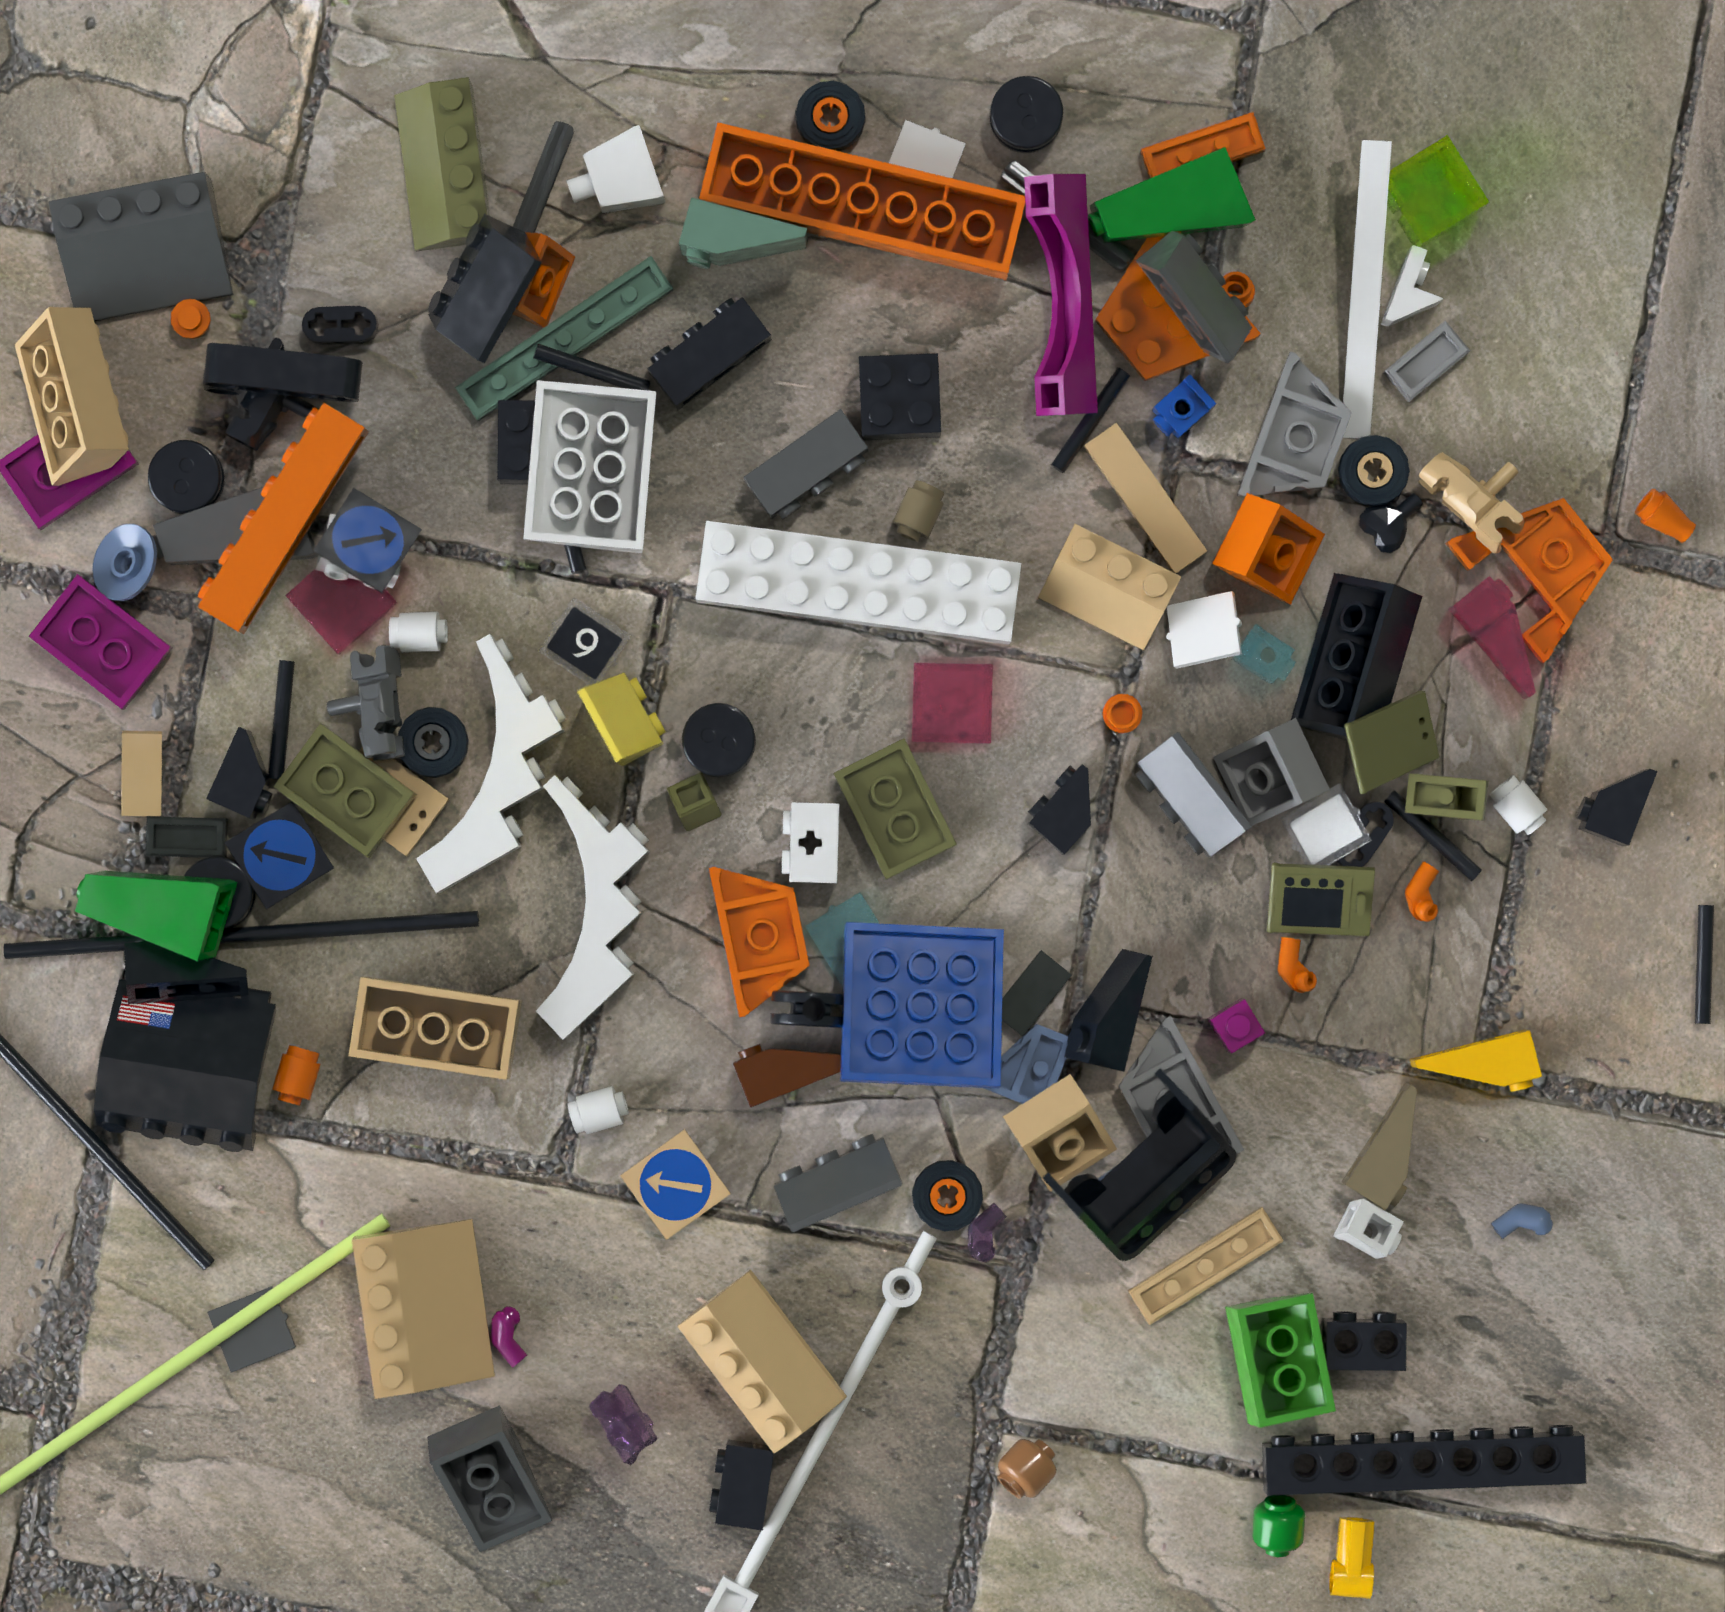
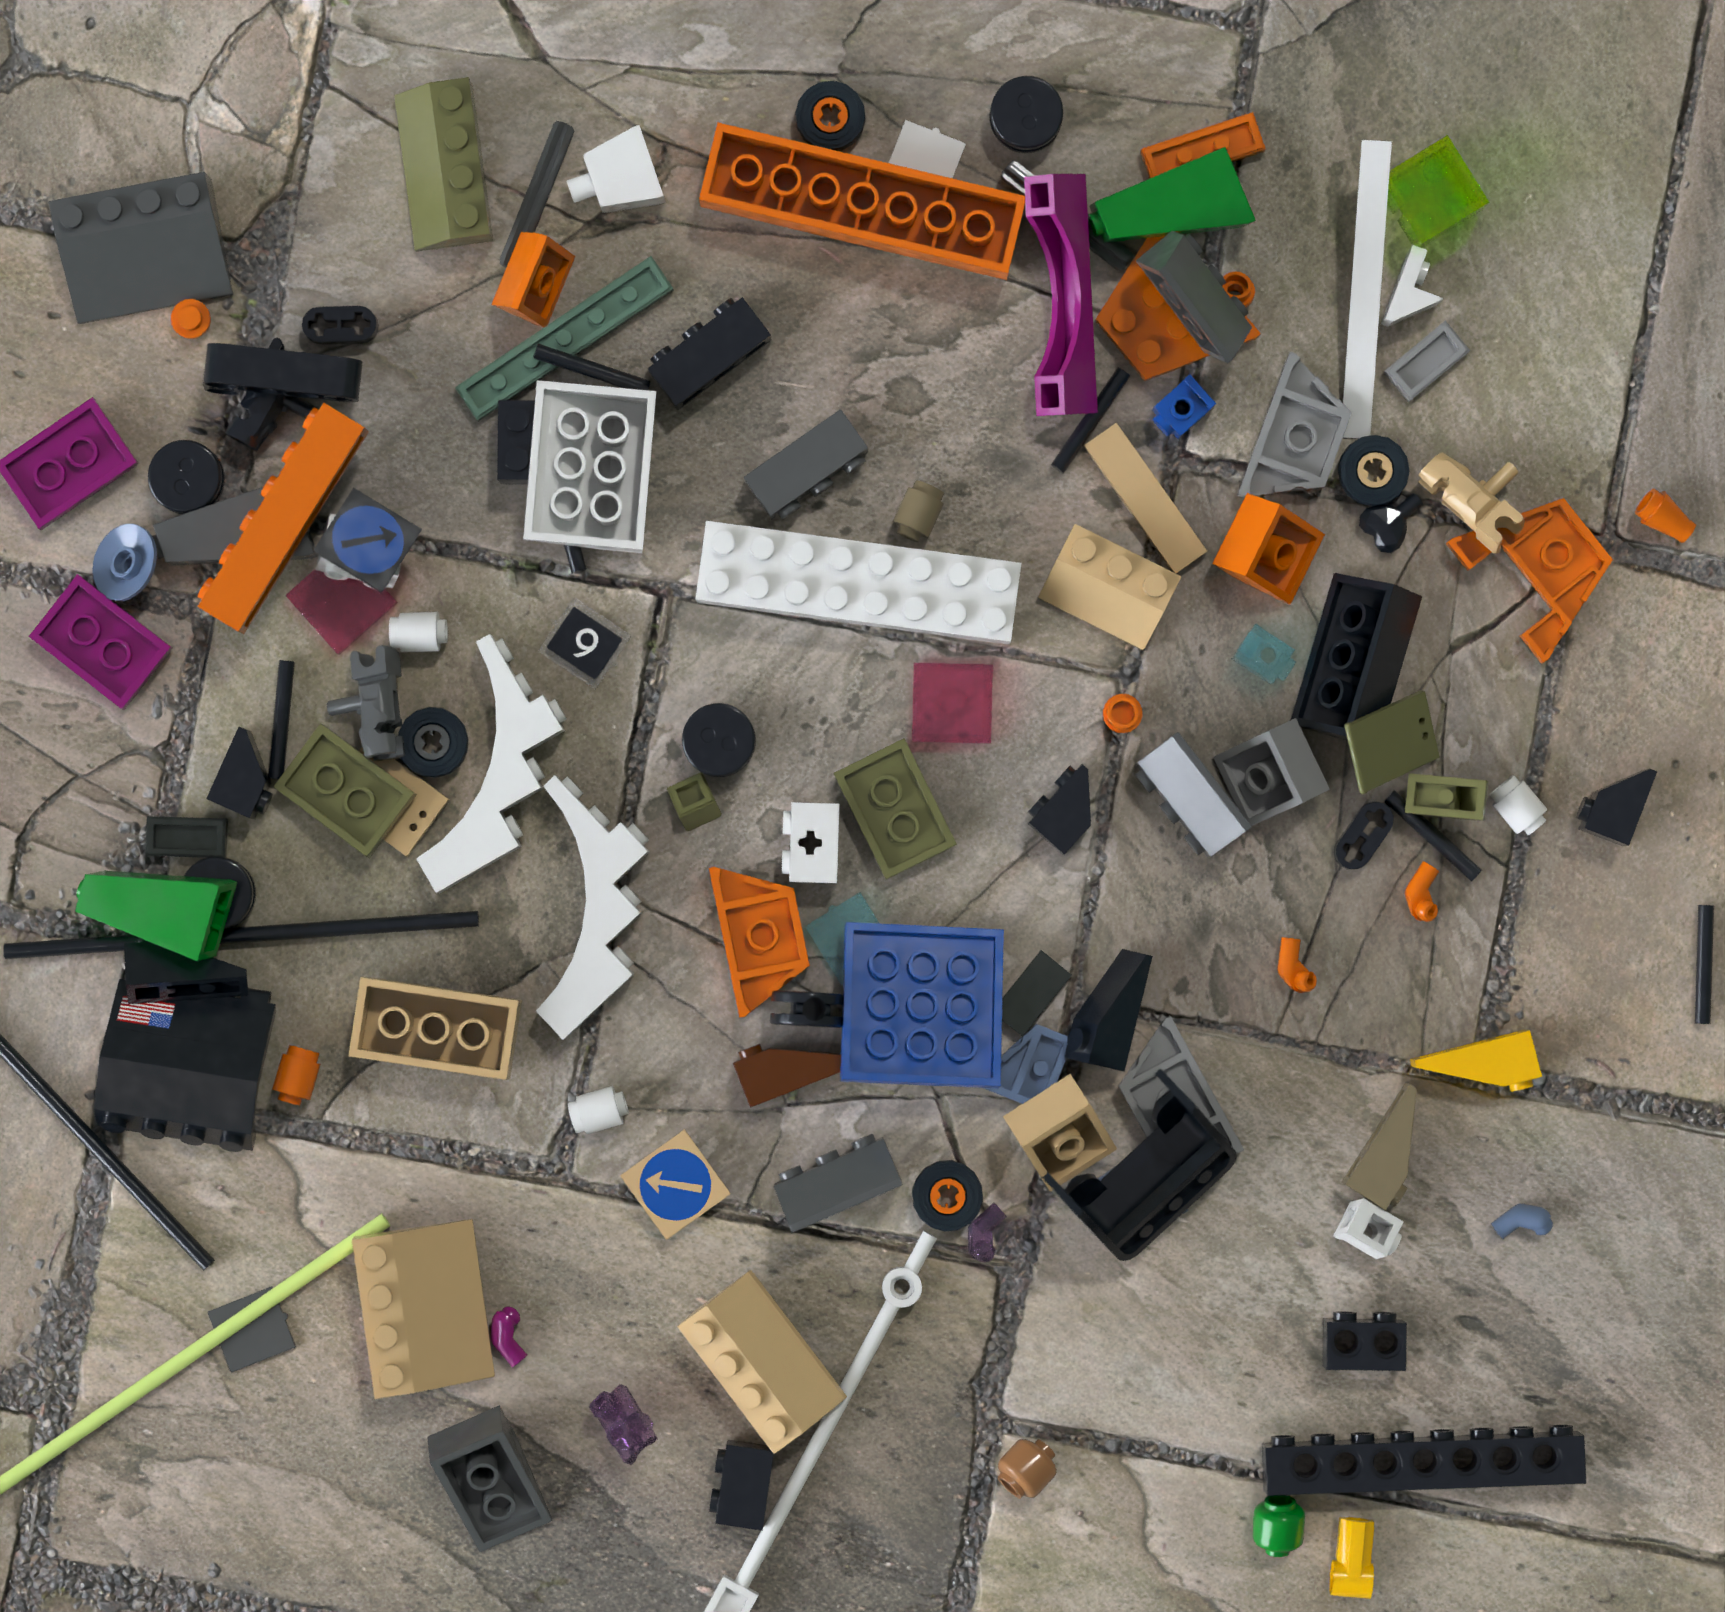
tan slope [15,307,129,486] -> none
tan slope [121,731,162,816] -> none
piece [224,801,334,910] -> none
black slope [428,213,542,364] -> none
light yellow slope [577,673,666,767] -> none
sand green slope [679,197,808,269] -> none
black brick [859,353,941,441] -> none
tan tile [1128,1207,1283,1325] -> none
white piece [1166,591,1242,669] -> none
magenta brick [1207,998,1265,1054] -> none
bright green slope [1225,1293,1336,1428] -> none
olive container [1267,862,1375,936] -> none
clear piece [1280,784,1372,865] -> none
clear pink slope [1448,576,1536,699] -> none

